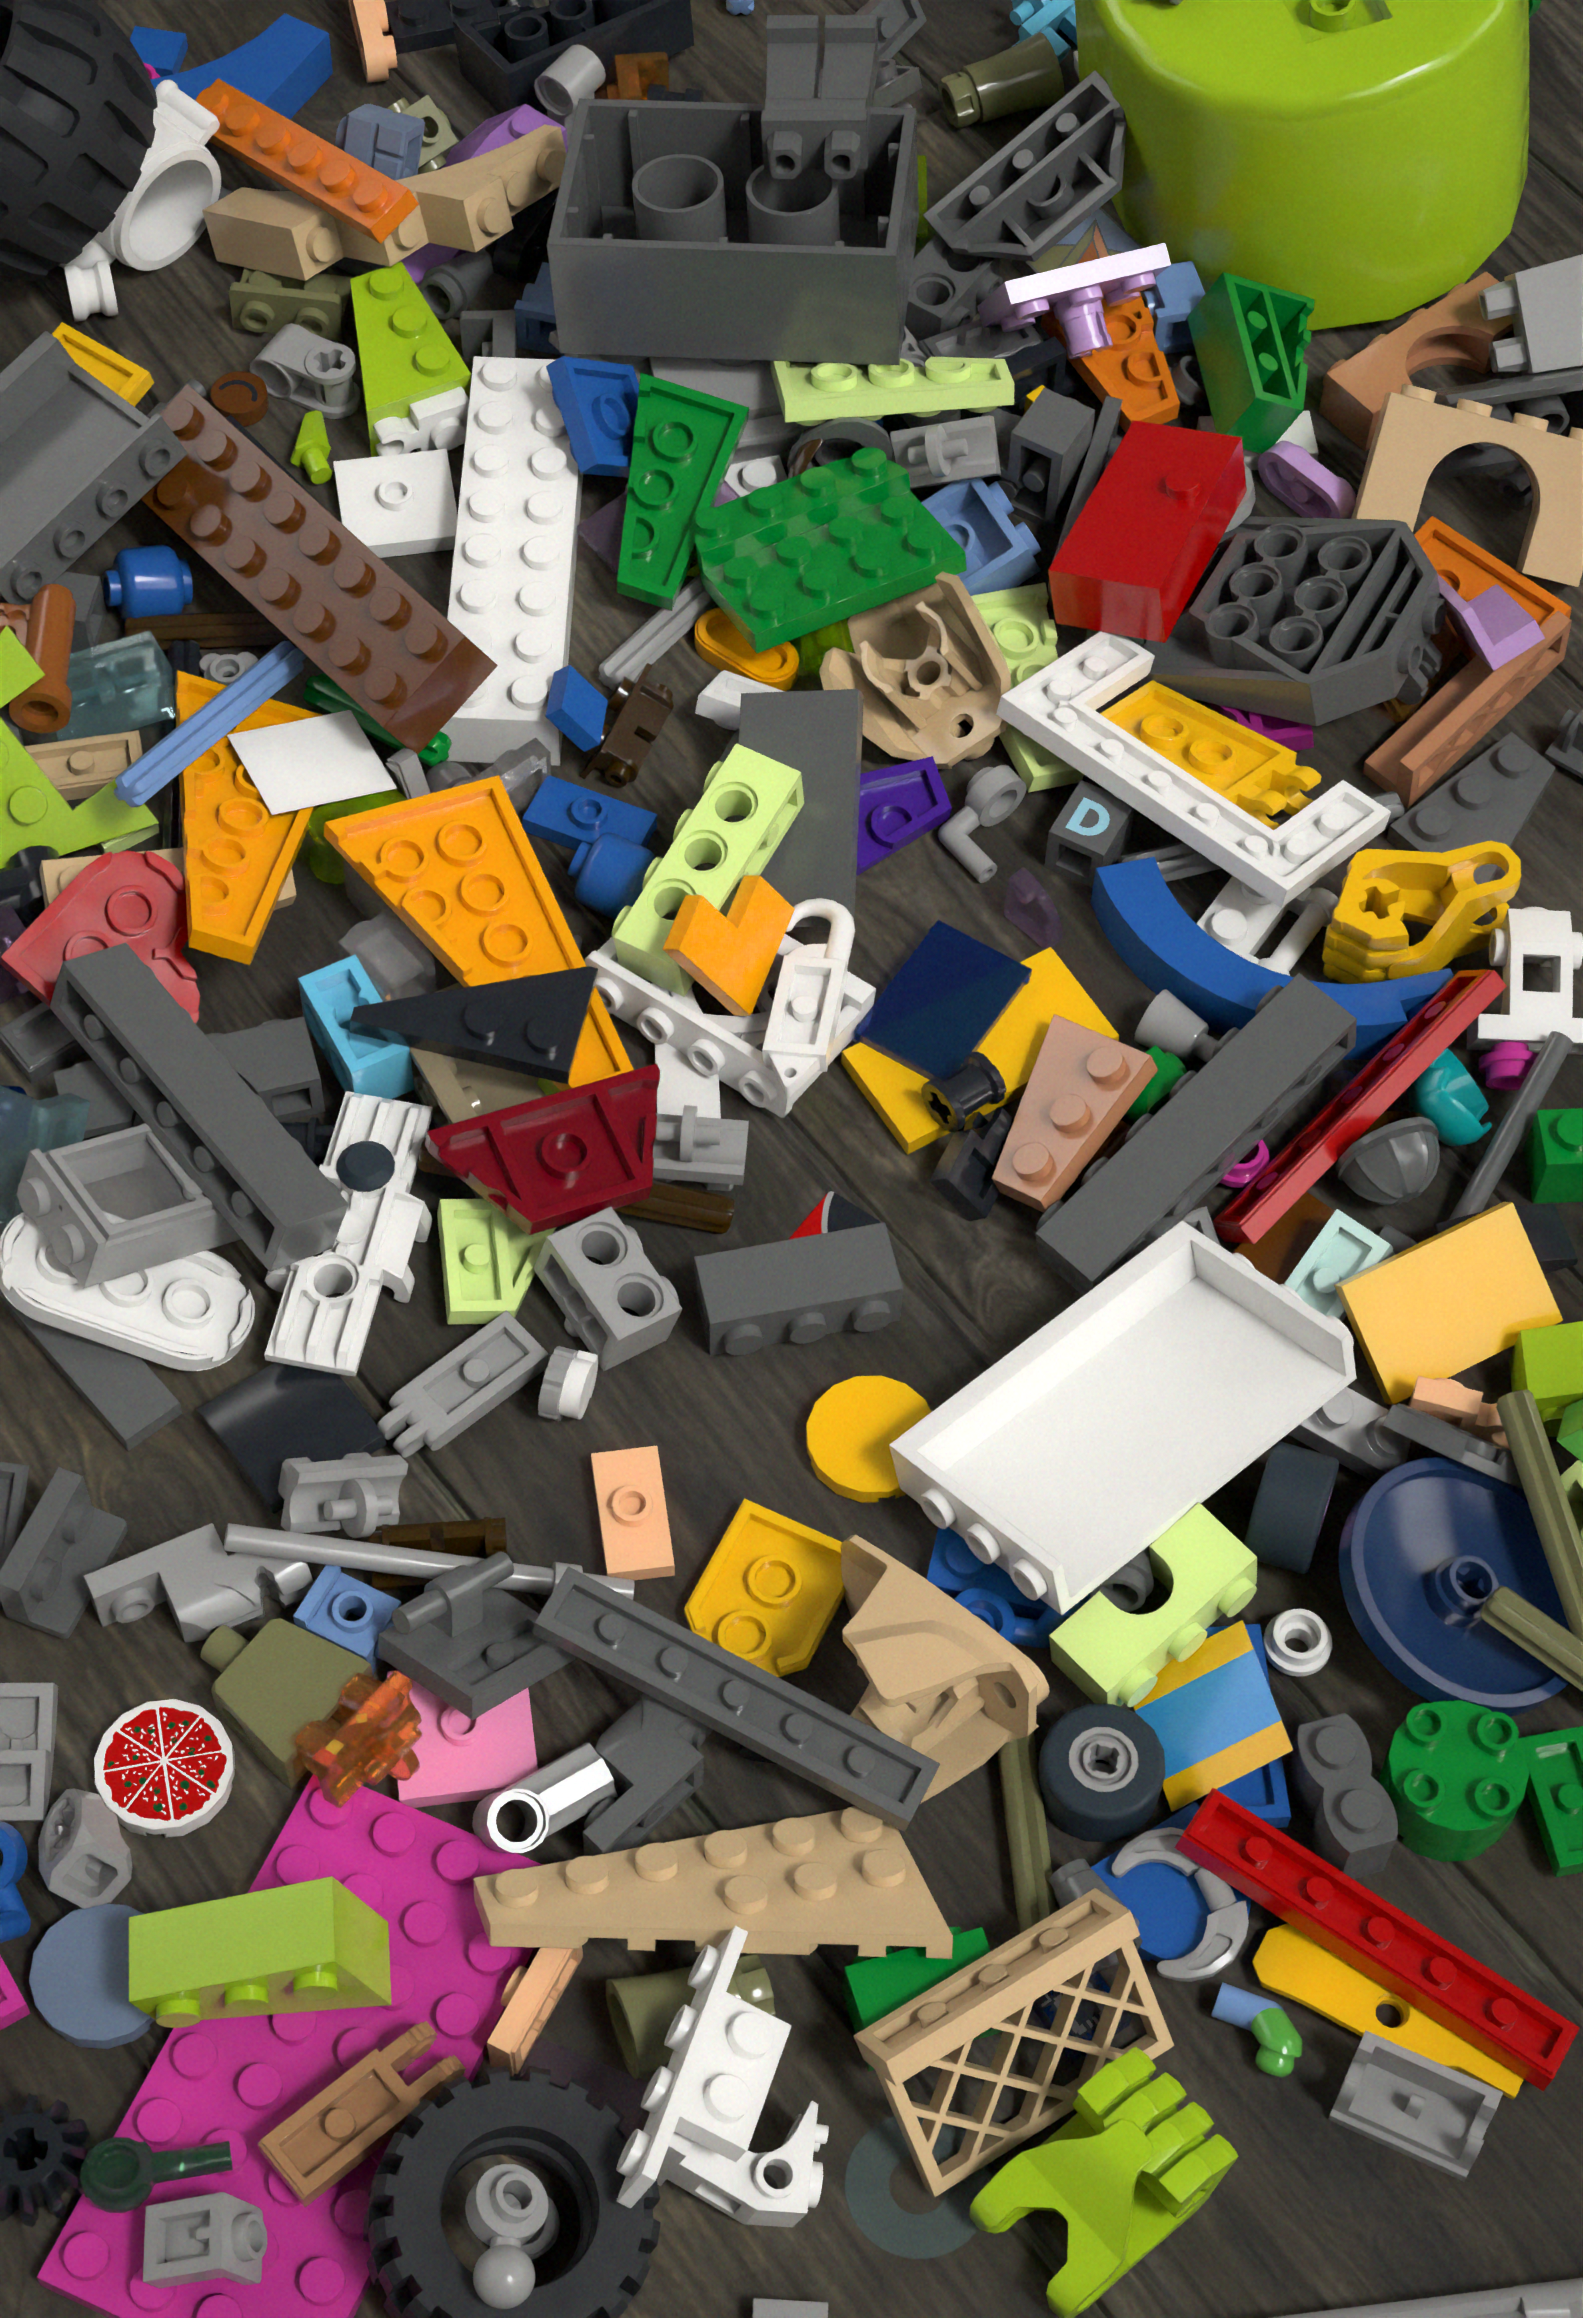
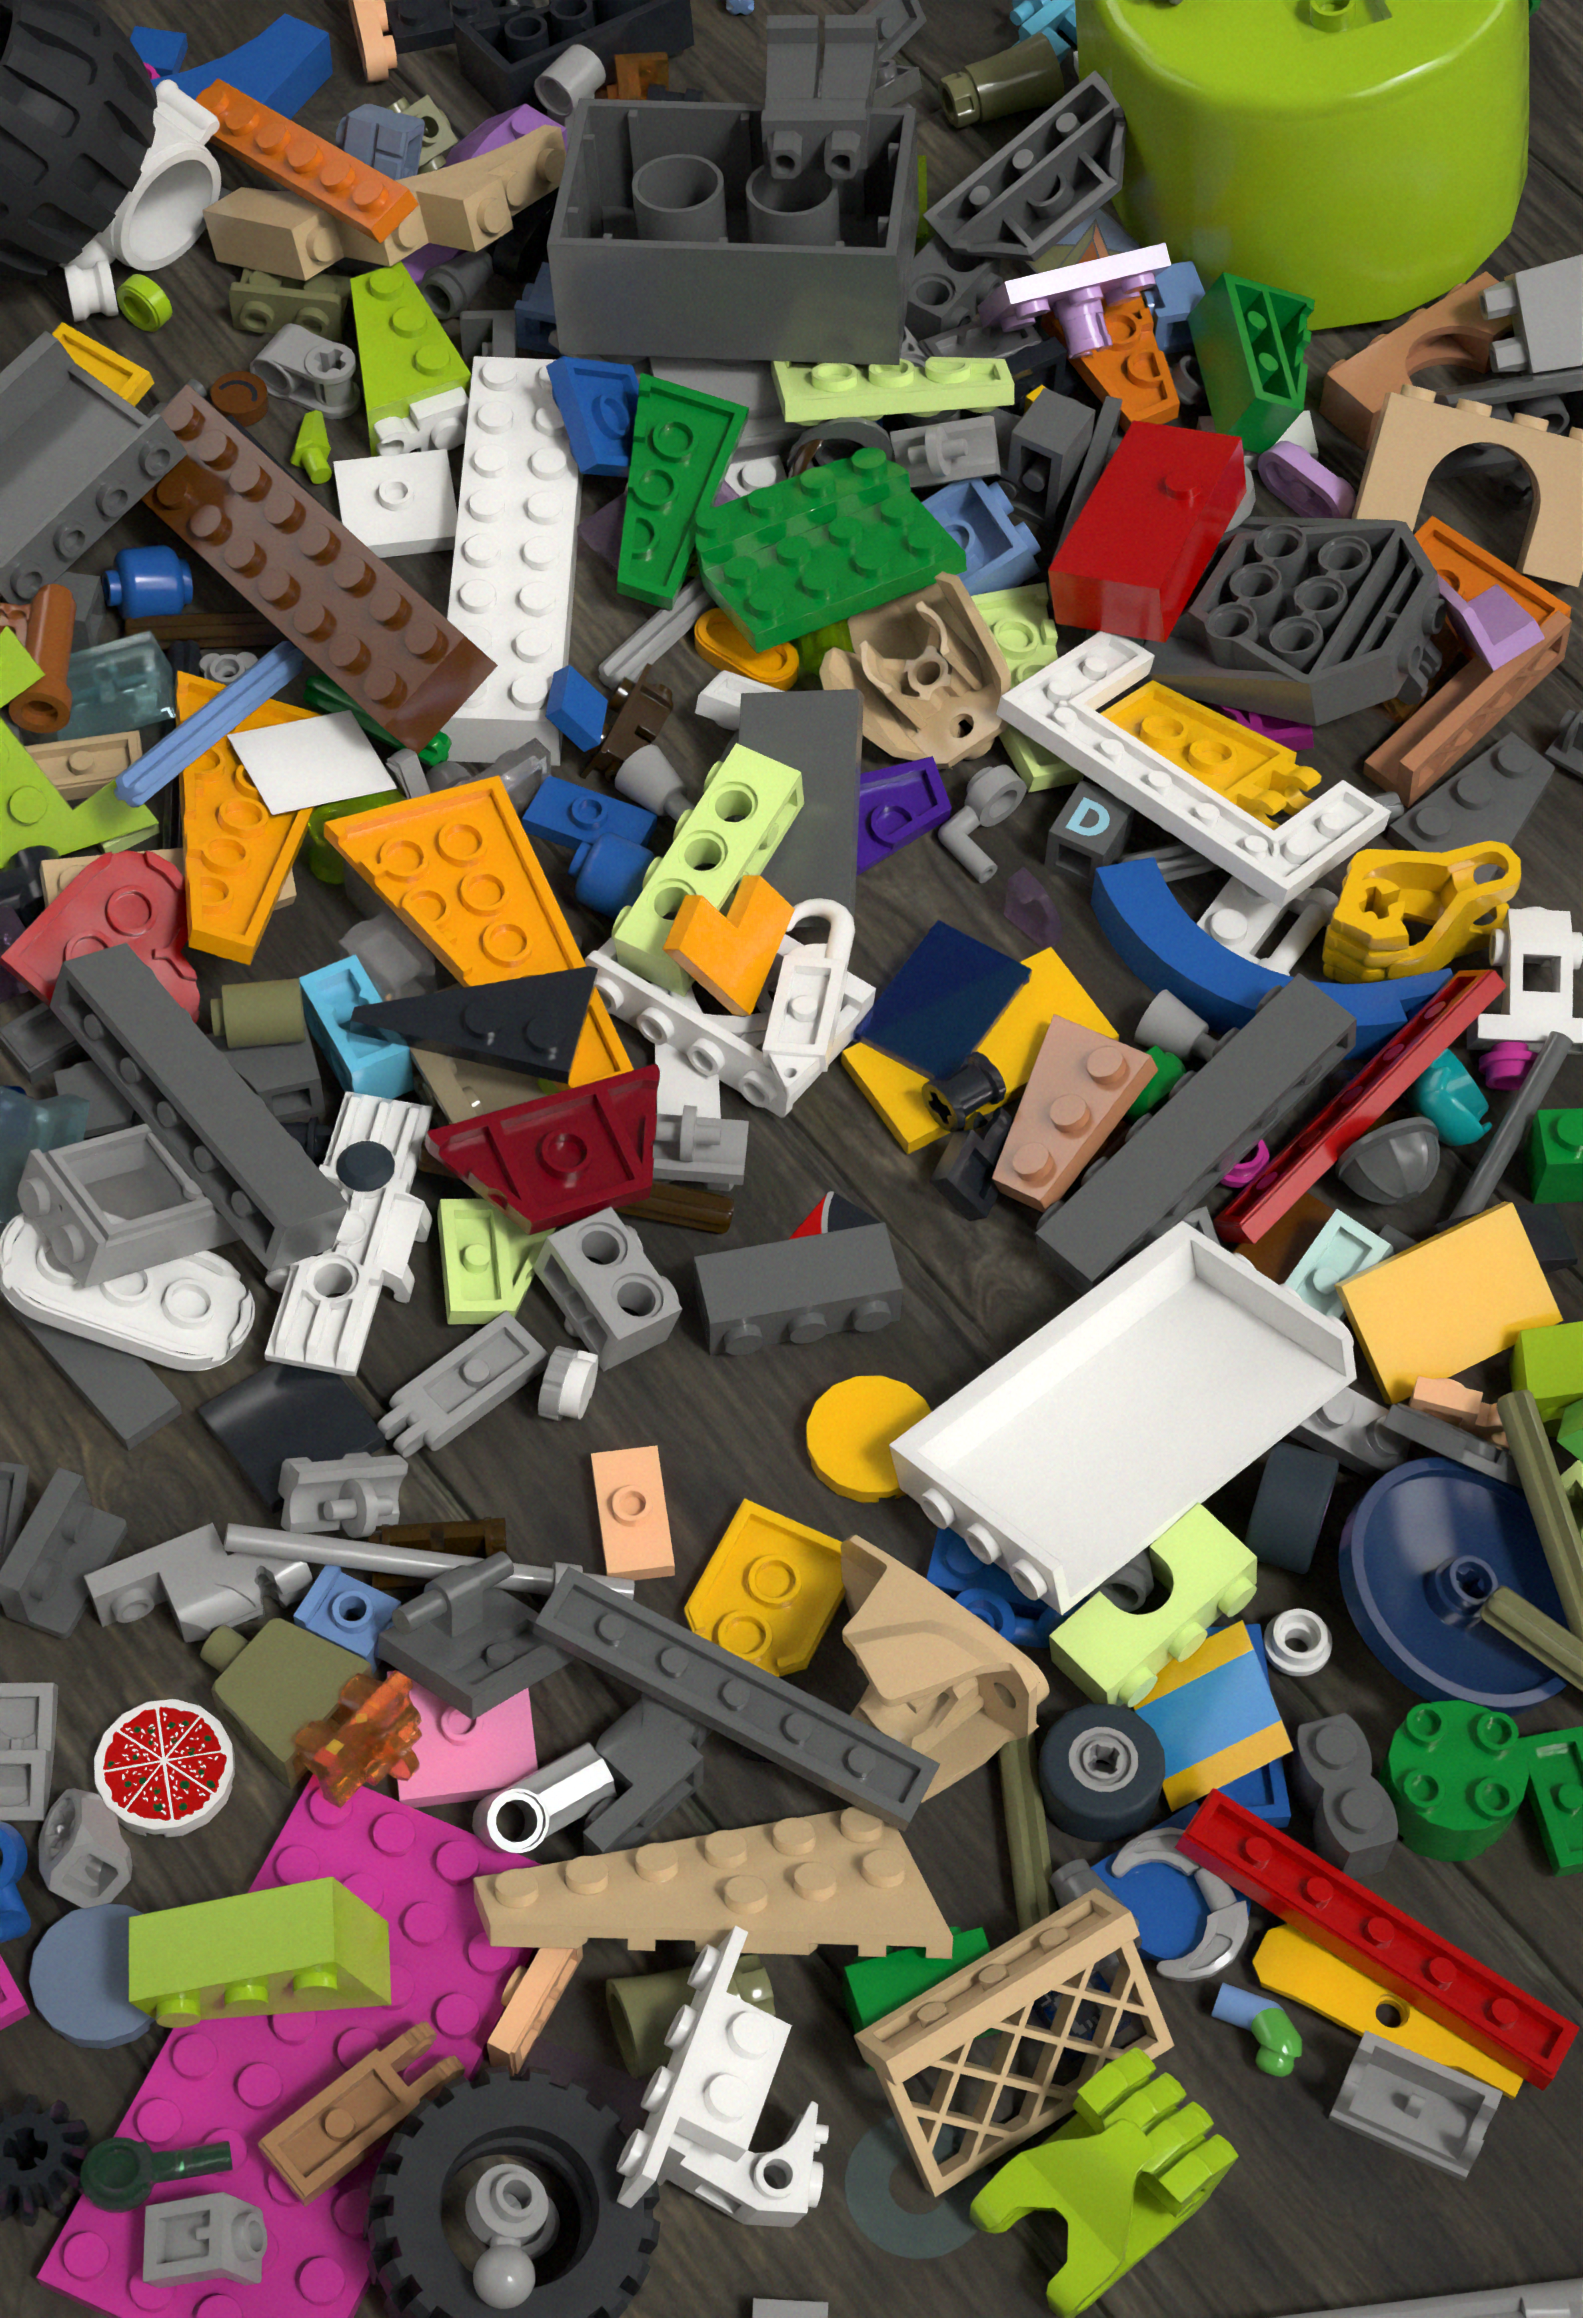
none -> lime tile [116,274,172,332]
none -> olive brick [211,978,306,1048]
none -> light grey piece [615,744,735,866]

